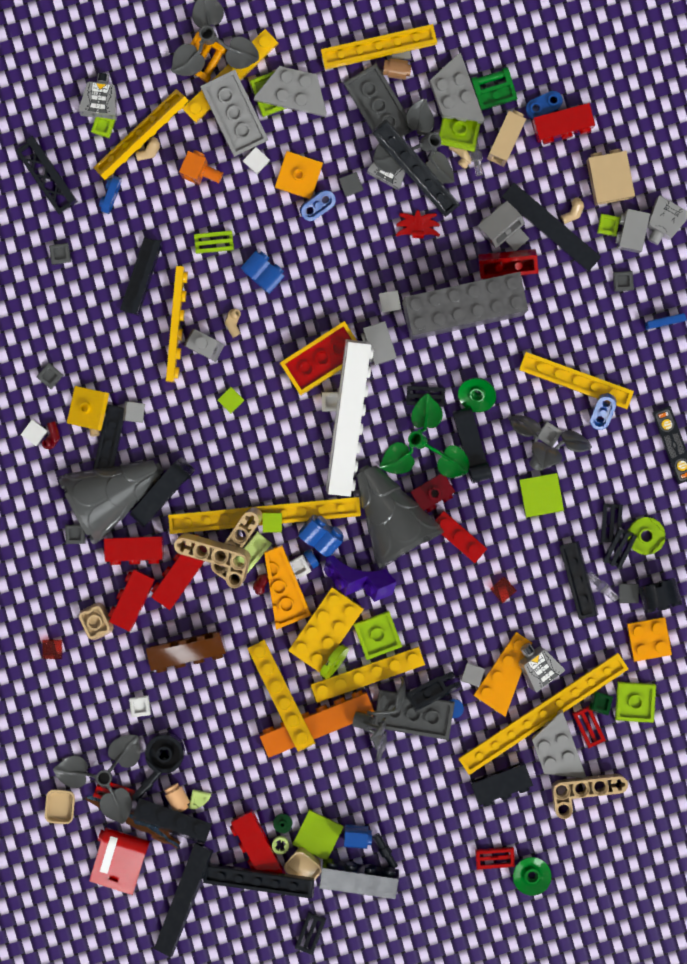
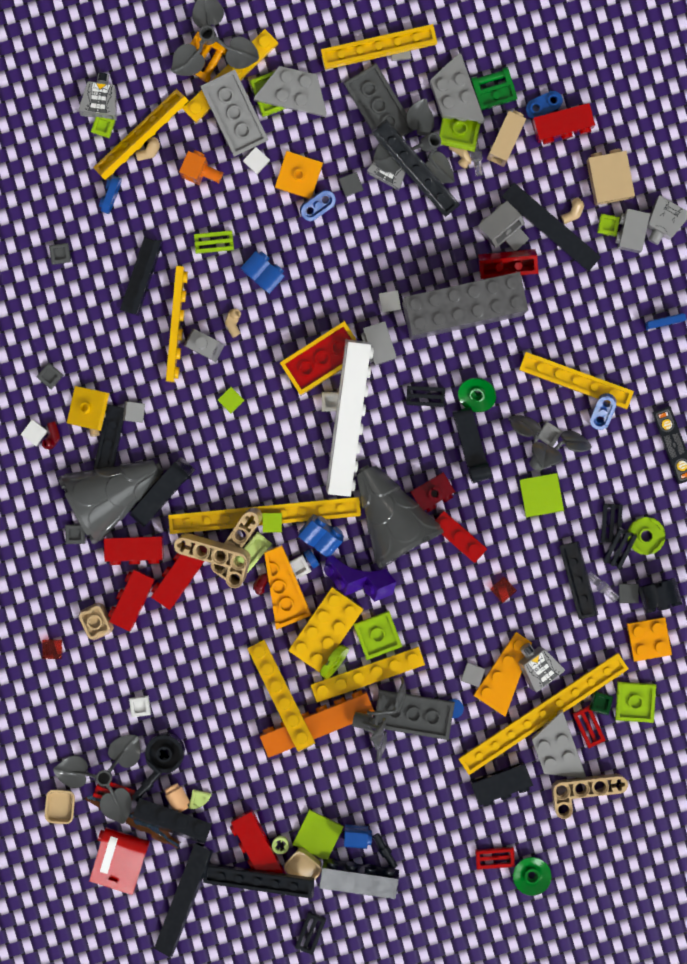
black fence [16,136,78,215] -> none
reddish brown wedge [146,630,227,673] -> none
dark green tile [273,813,293,833] -> none
green plant [379,394,469,478] -> none
medium nougat brick [383,58,411,80] -> none
red piece [396,210,440,238] -> none
black hinge [406,672,461,712] -> none
dark grey tile [613,271,634,292] -> none

